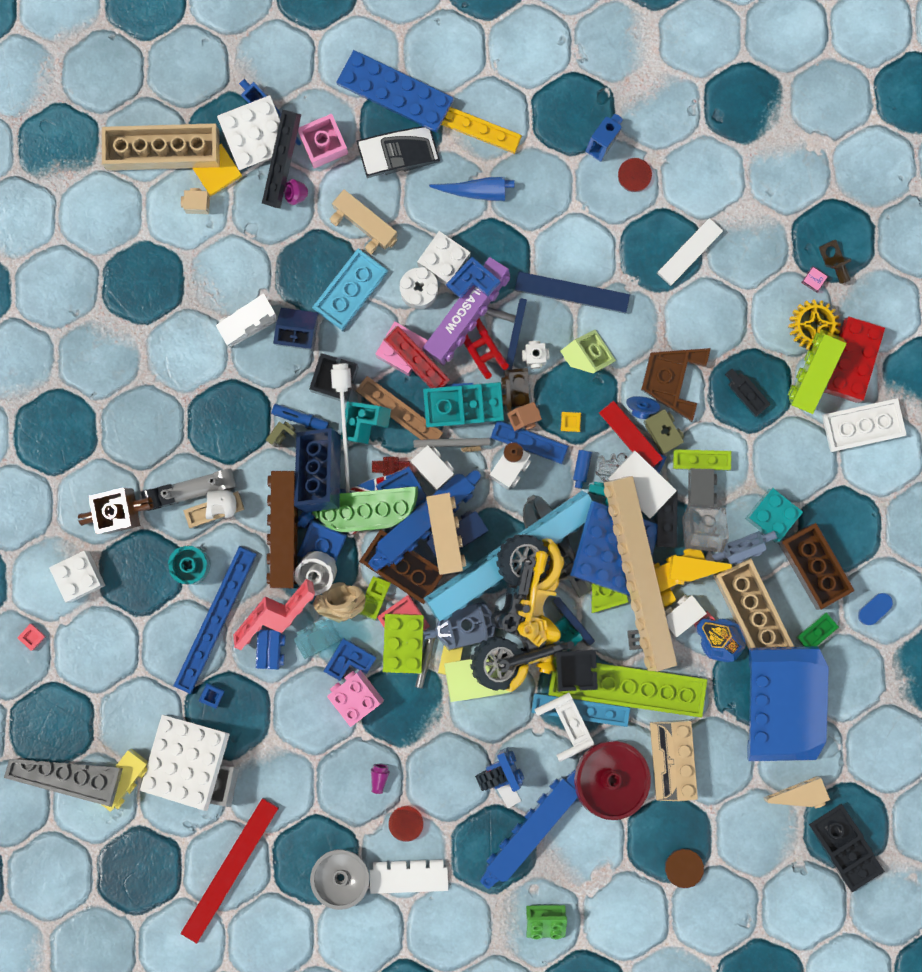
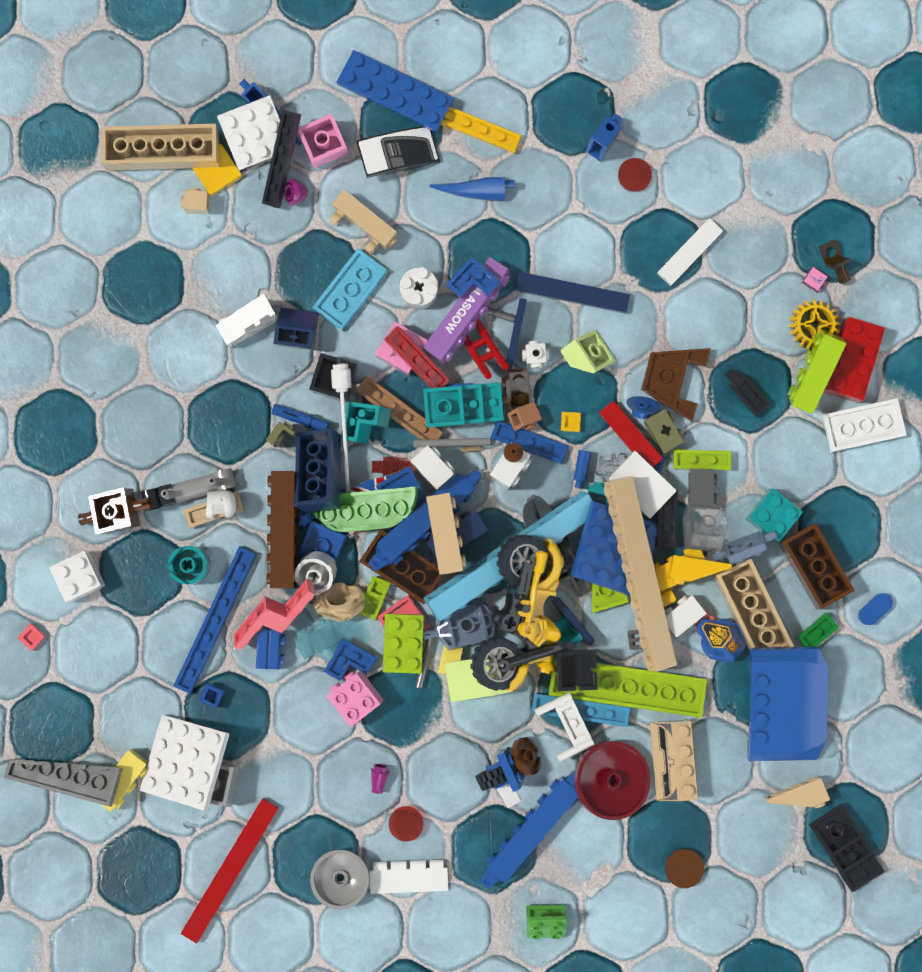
white brick [417,231,470,286] -> none
none -> reddish brown tile [512,737,541,776]

